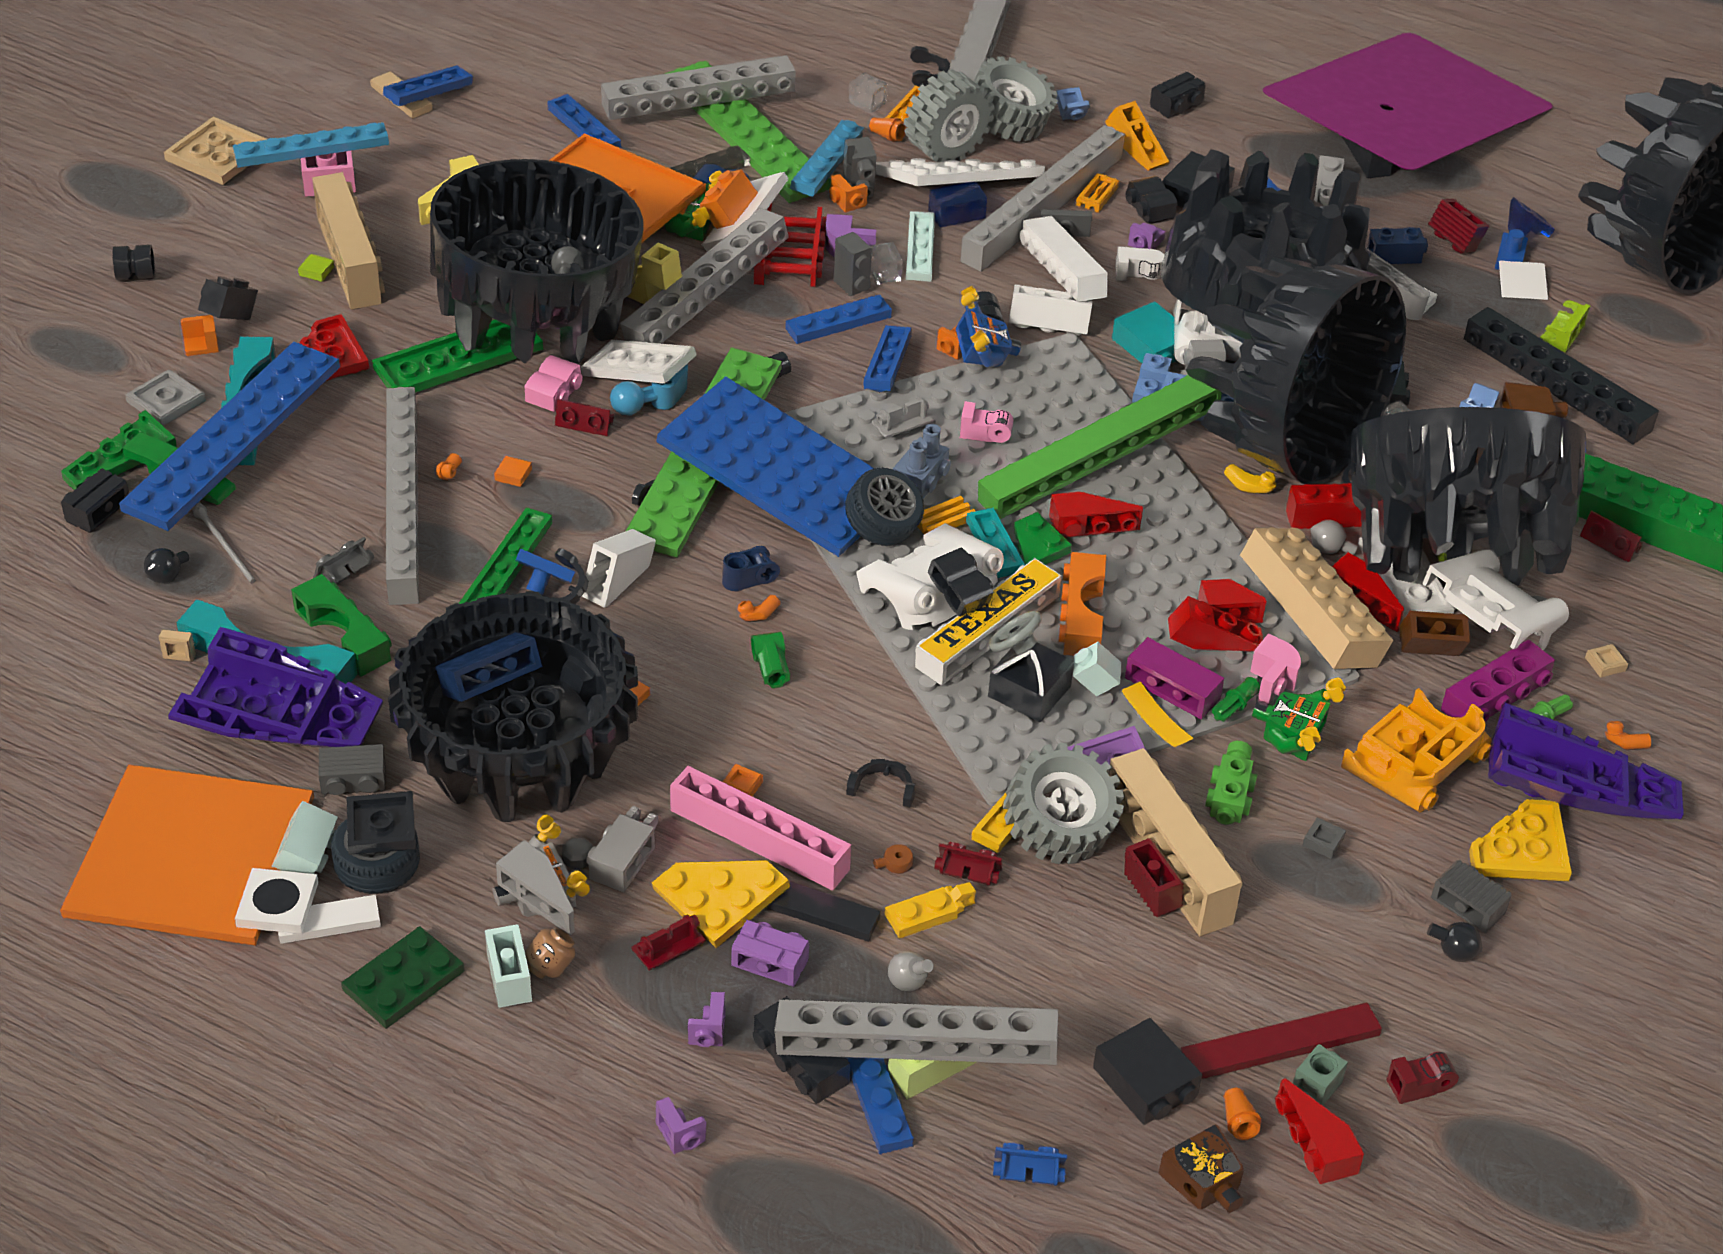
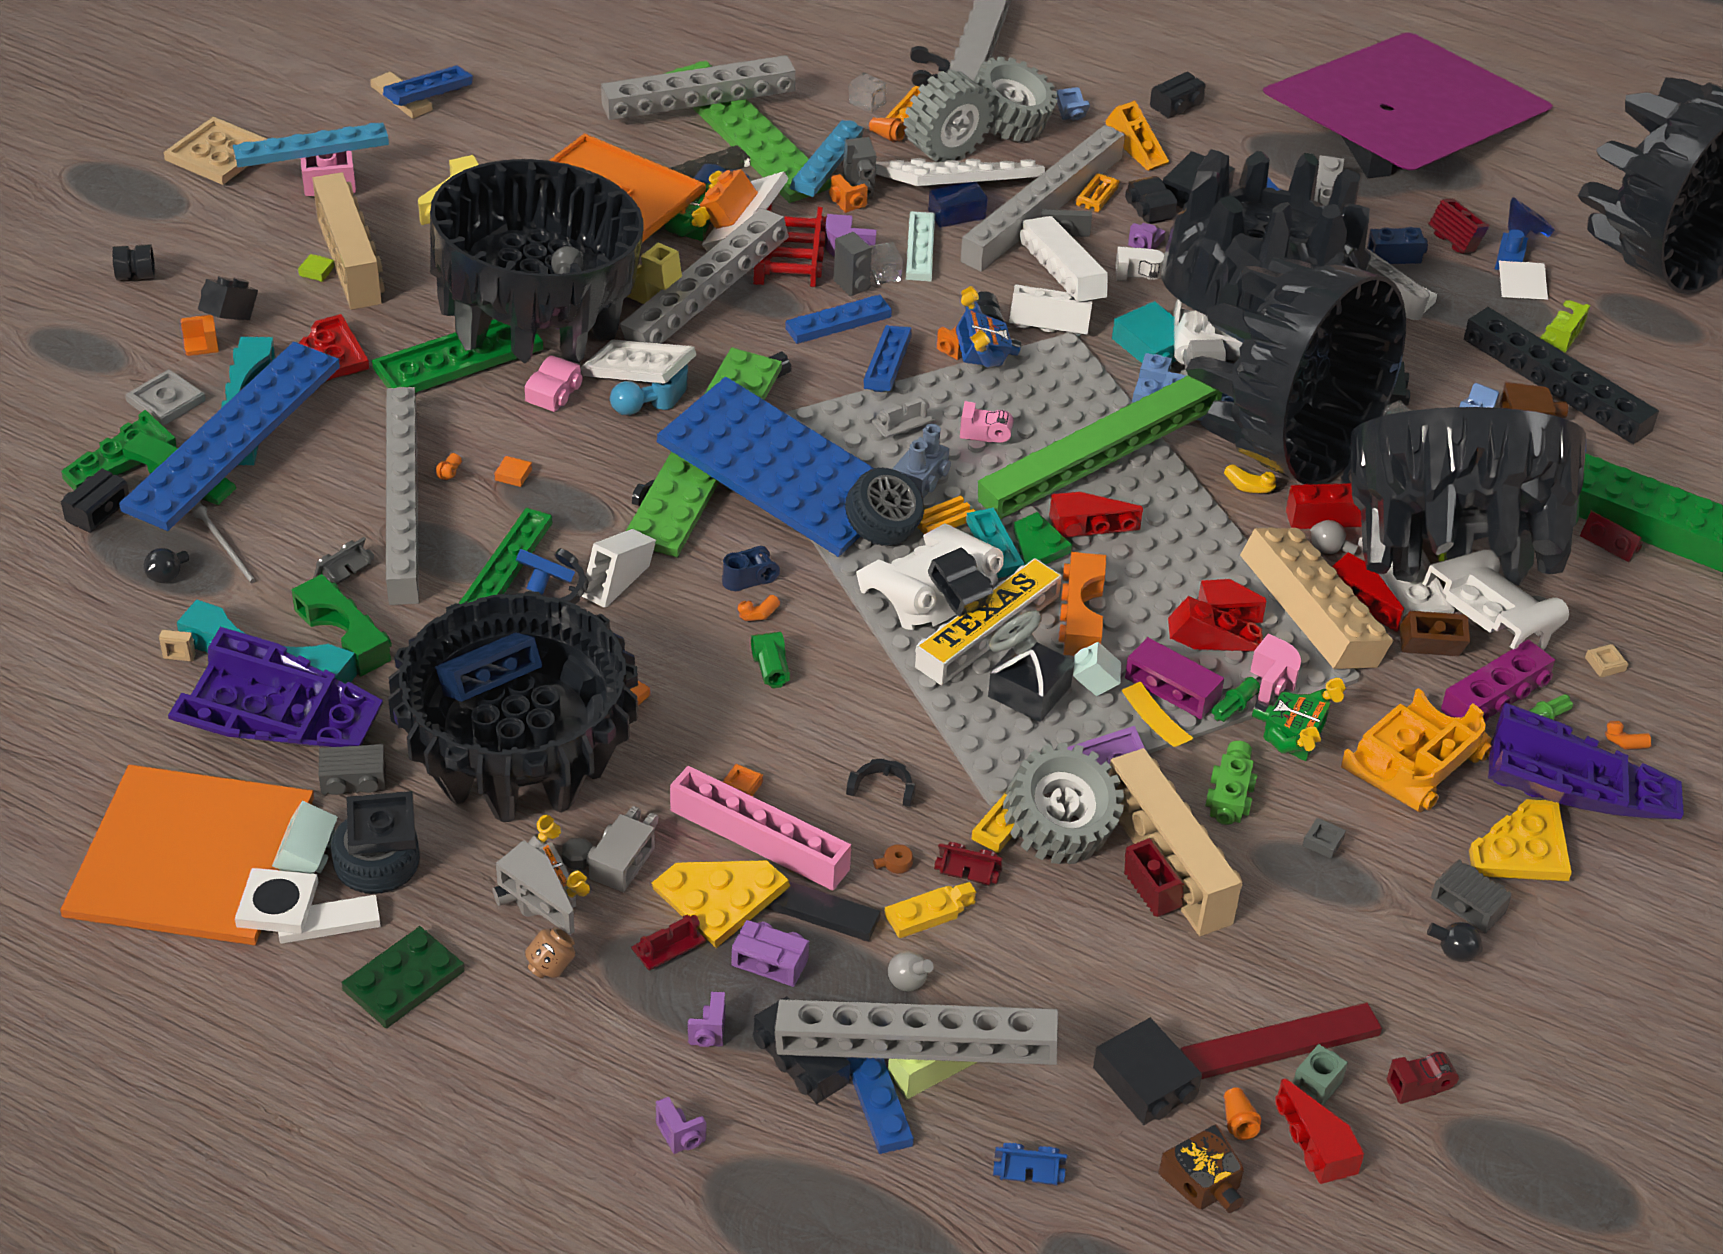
light aqua brick [485,924,532,1008] -> none
blue plate [547,94,621,148] -> none
dark red hinge [555,399,614,436] -> none

